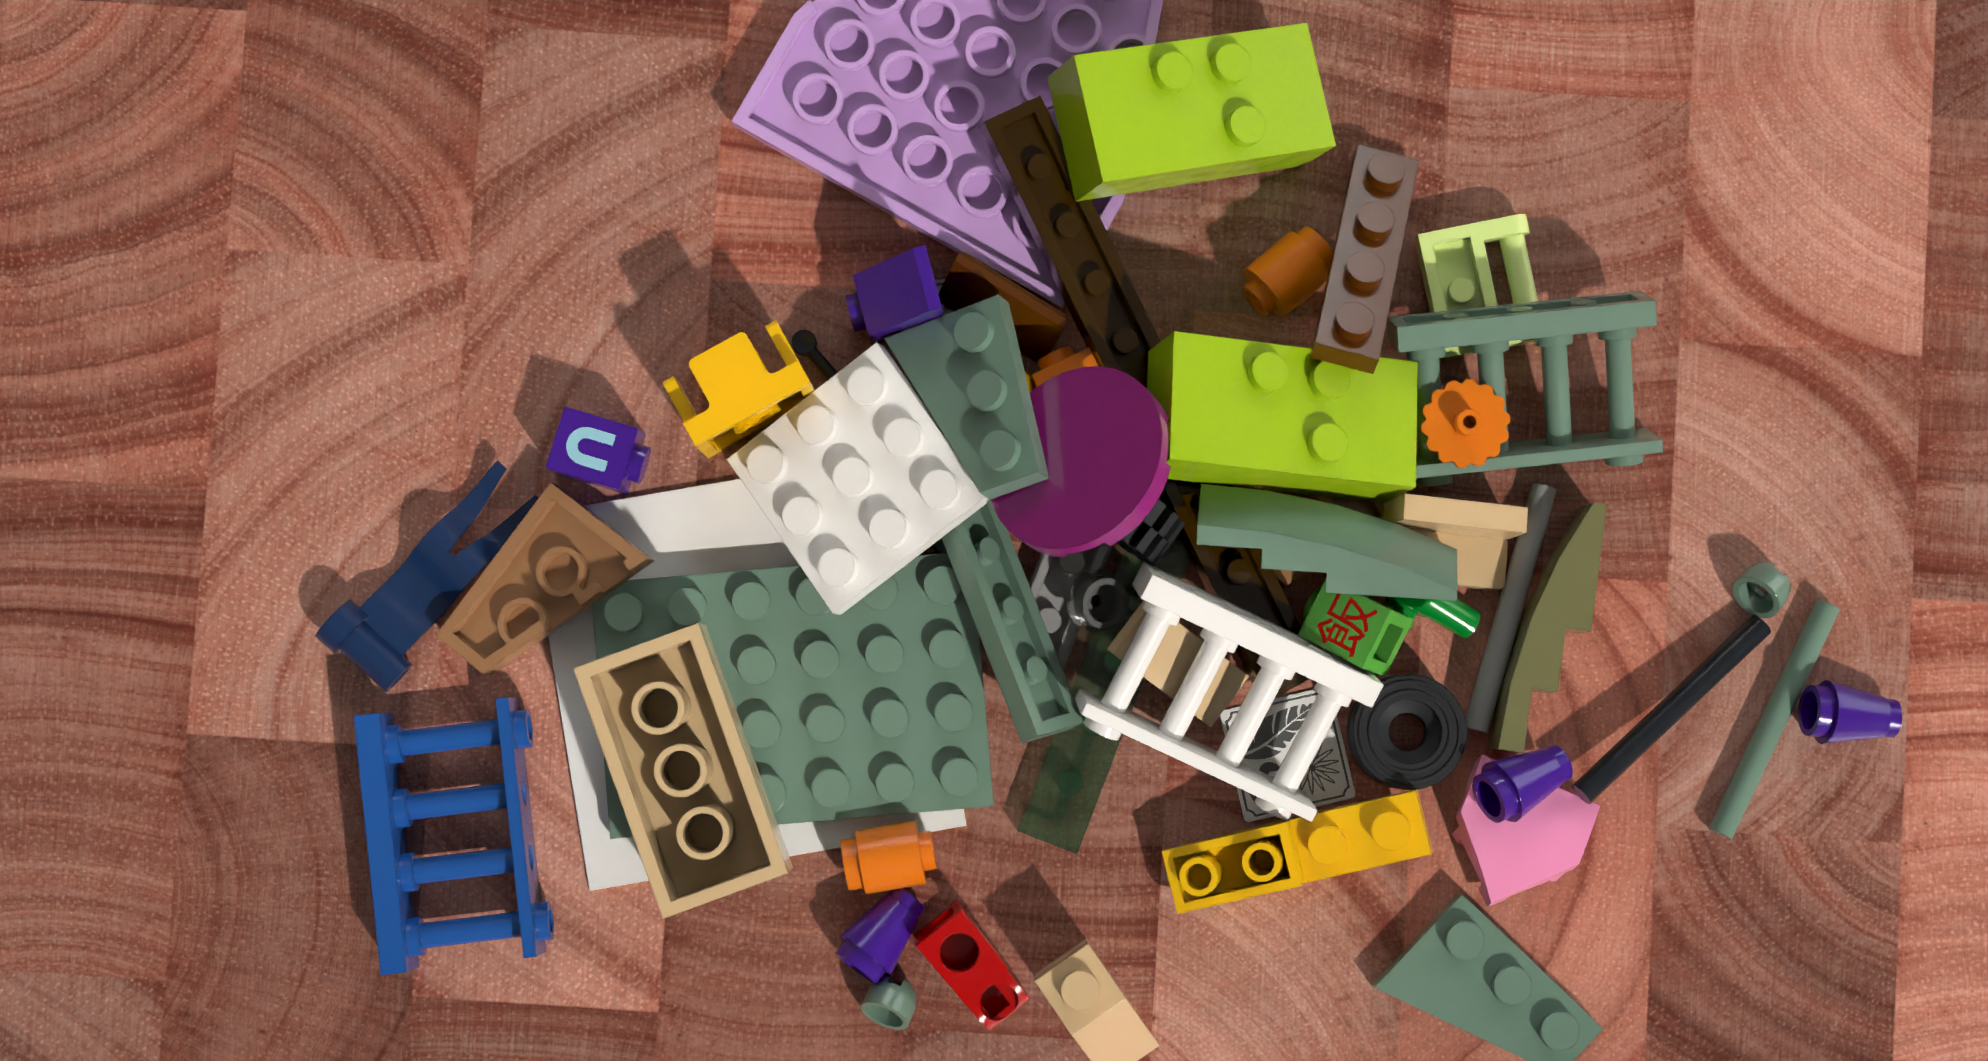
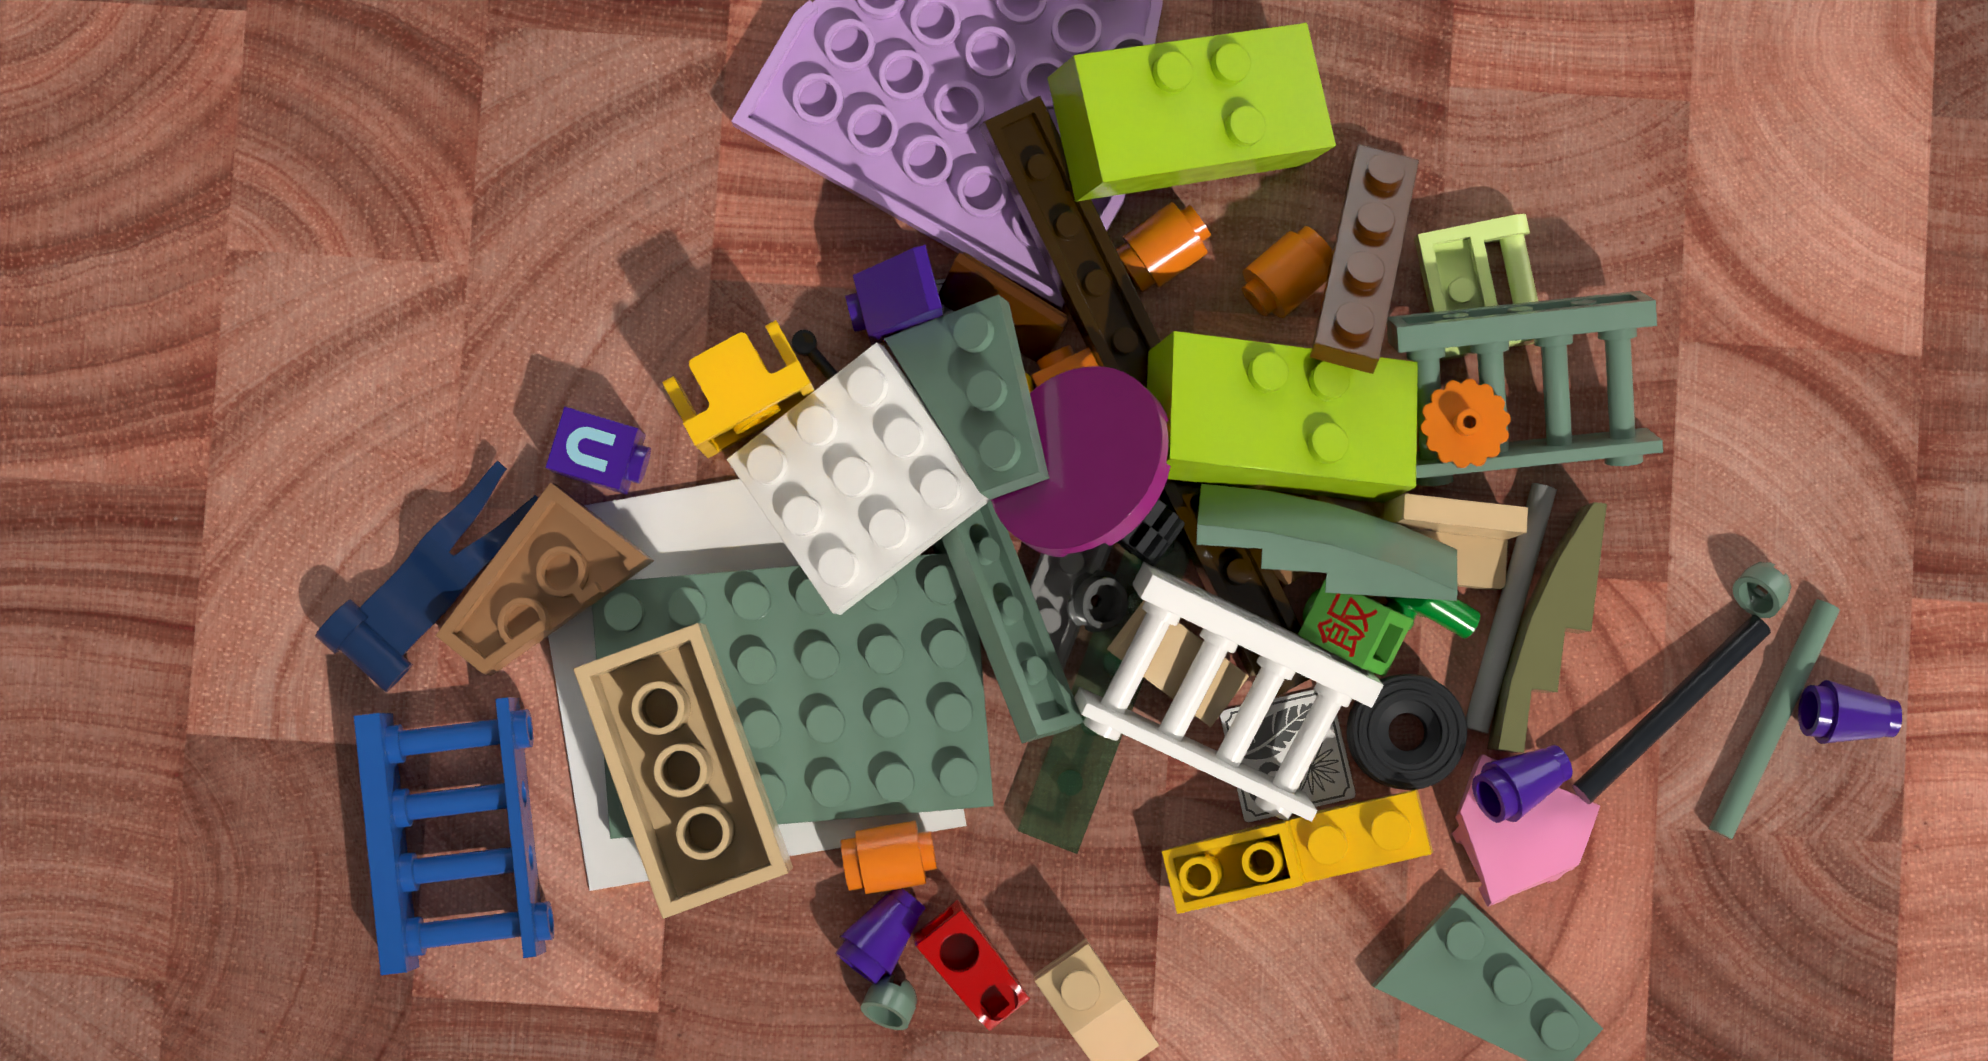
none -> orange brick [1116,202,1211,292]

